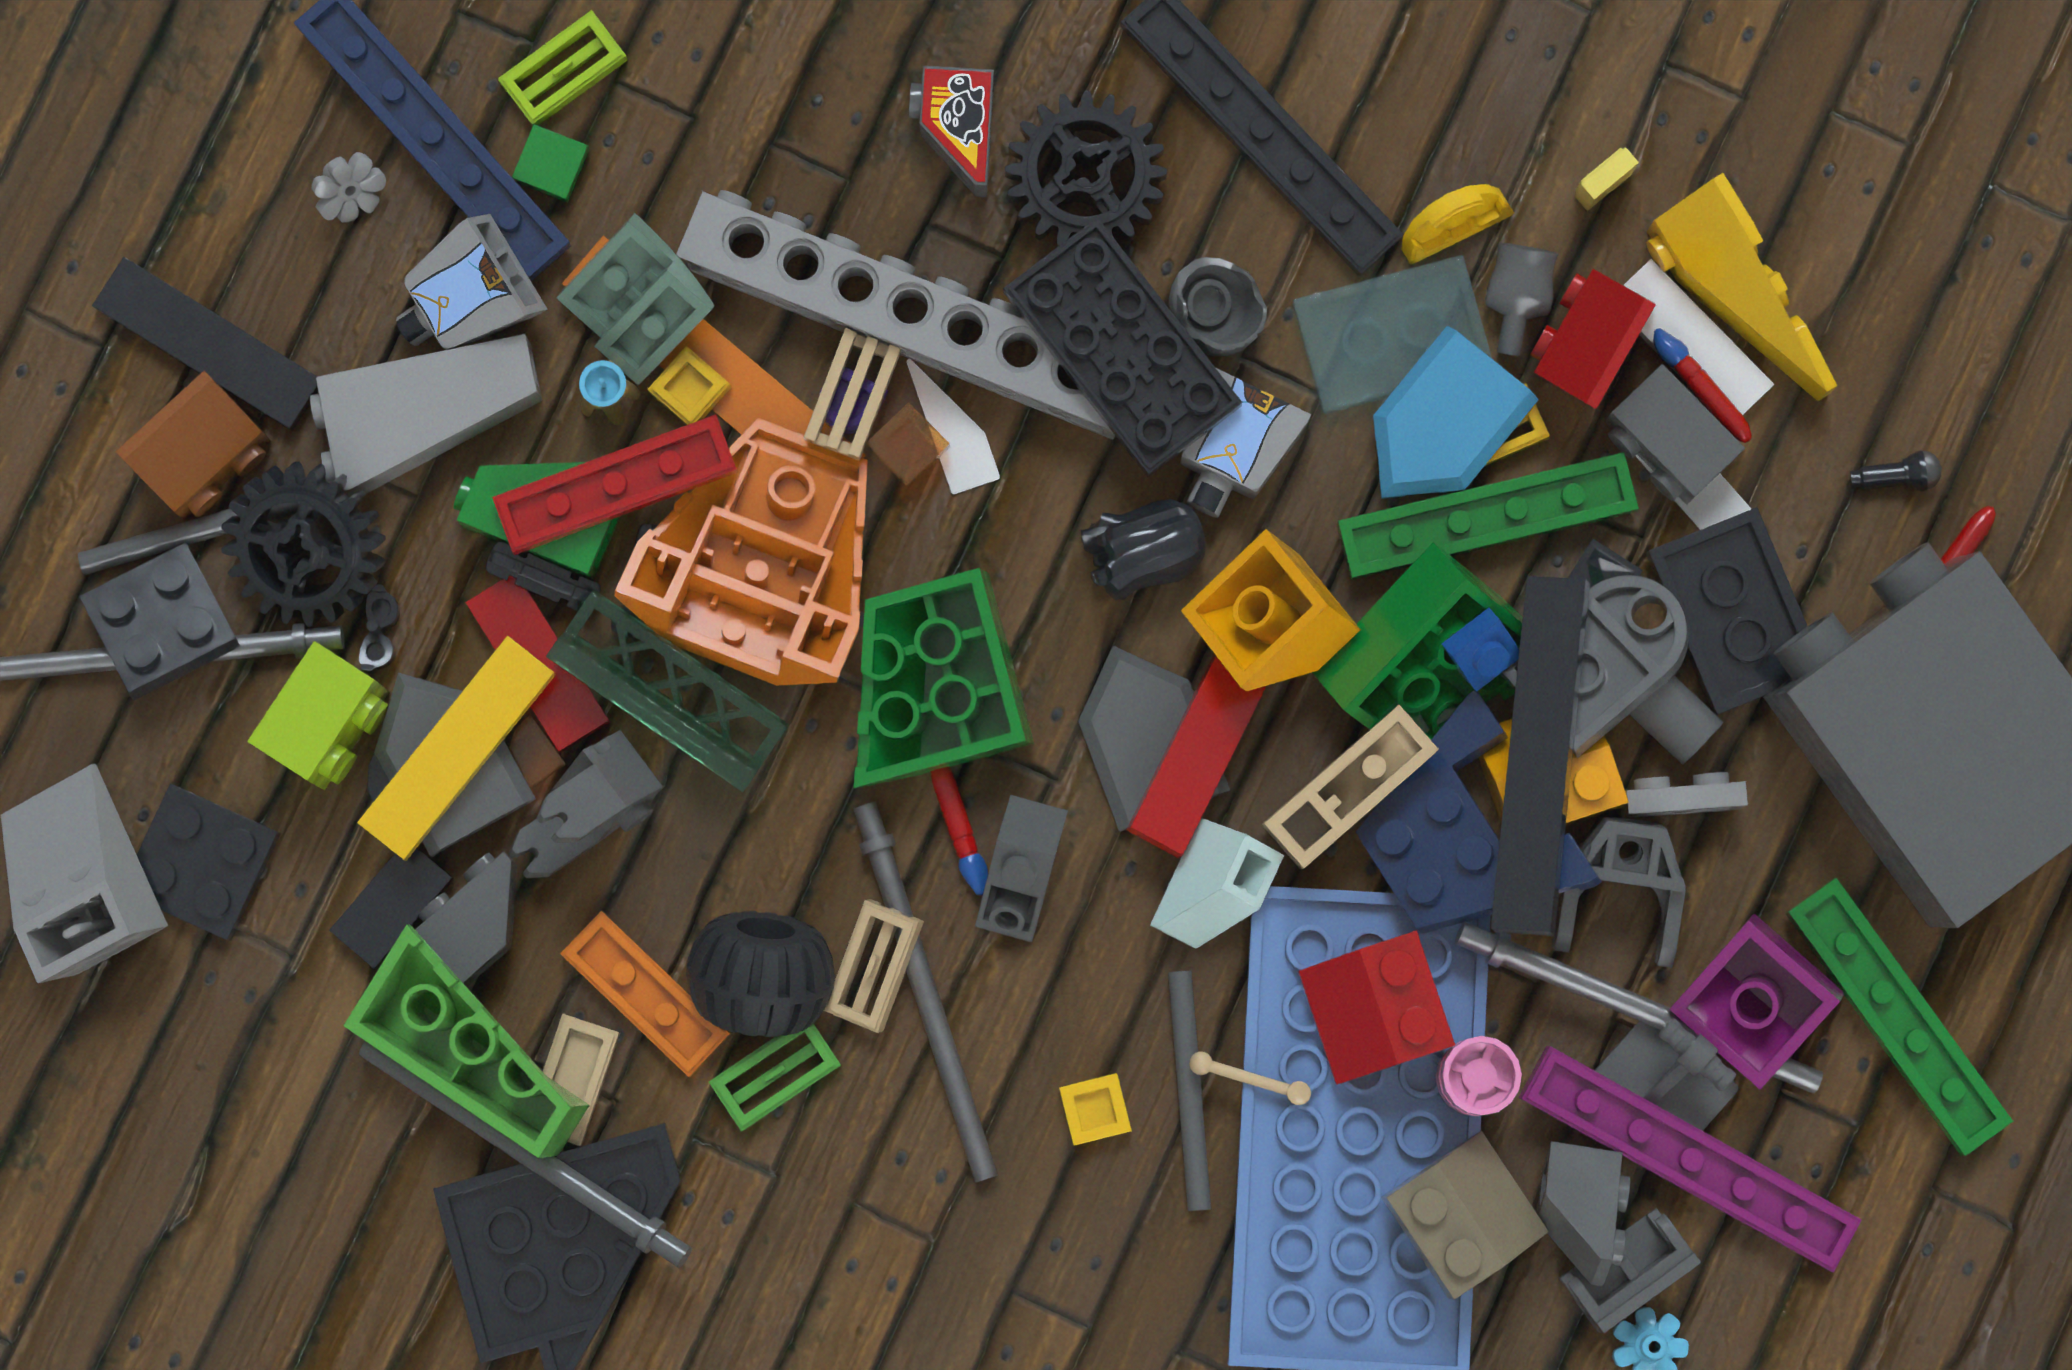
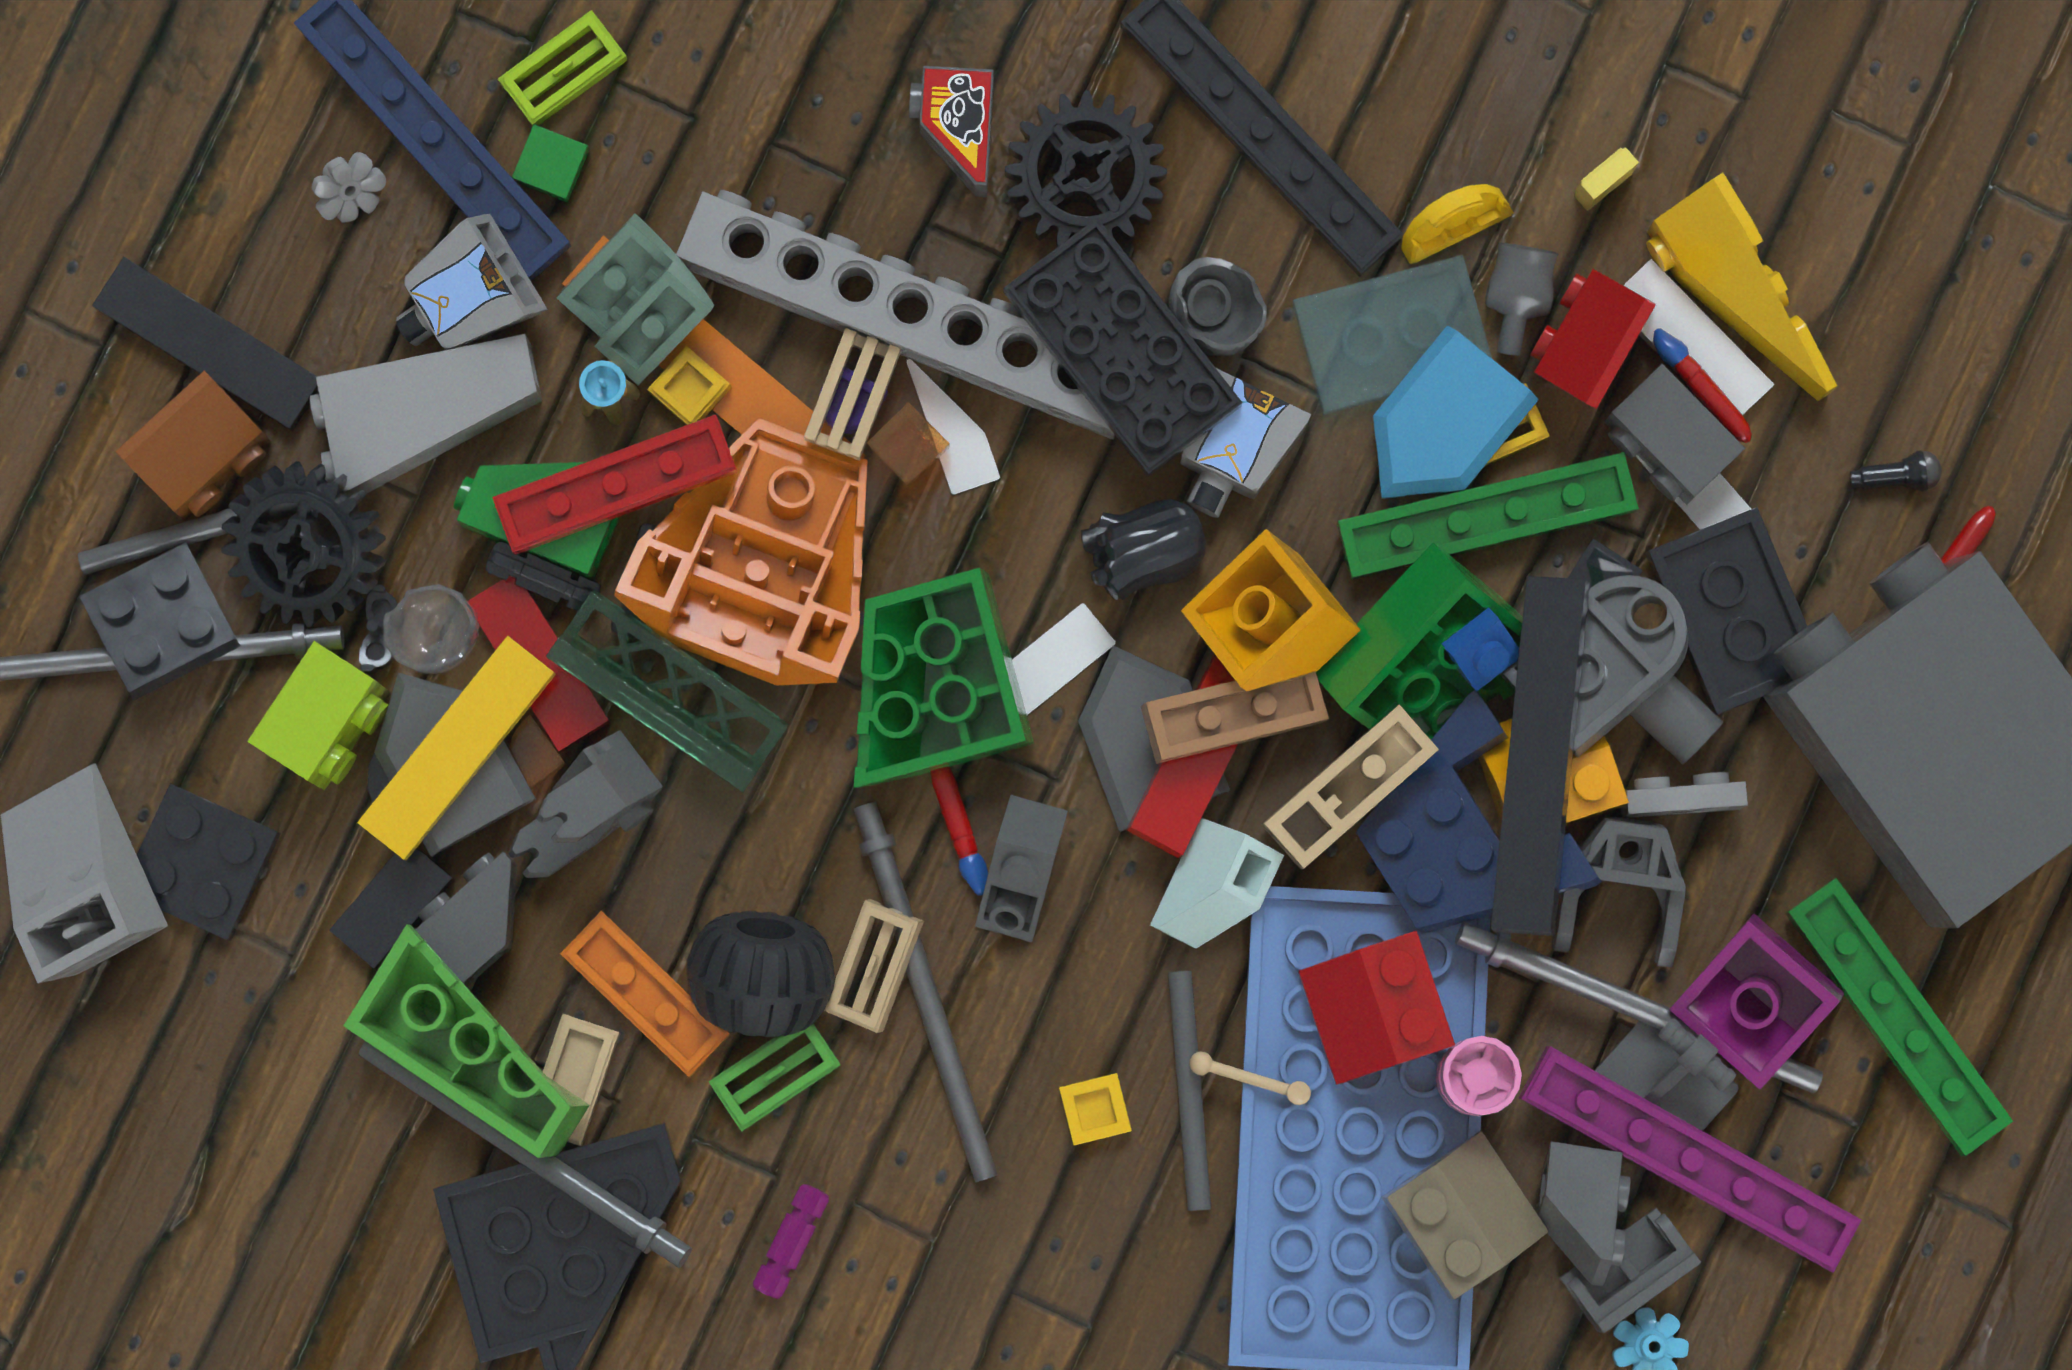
none -> clear hair [383,584,480,674]
none -> magenta axle [753,1184,829,1299]
none -> white sticker [1012,603,1115,715]
none -> medium nougat plate [1140,671,1329,764]

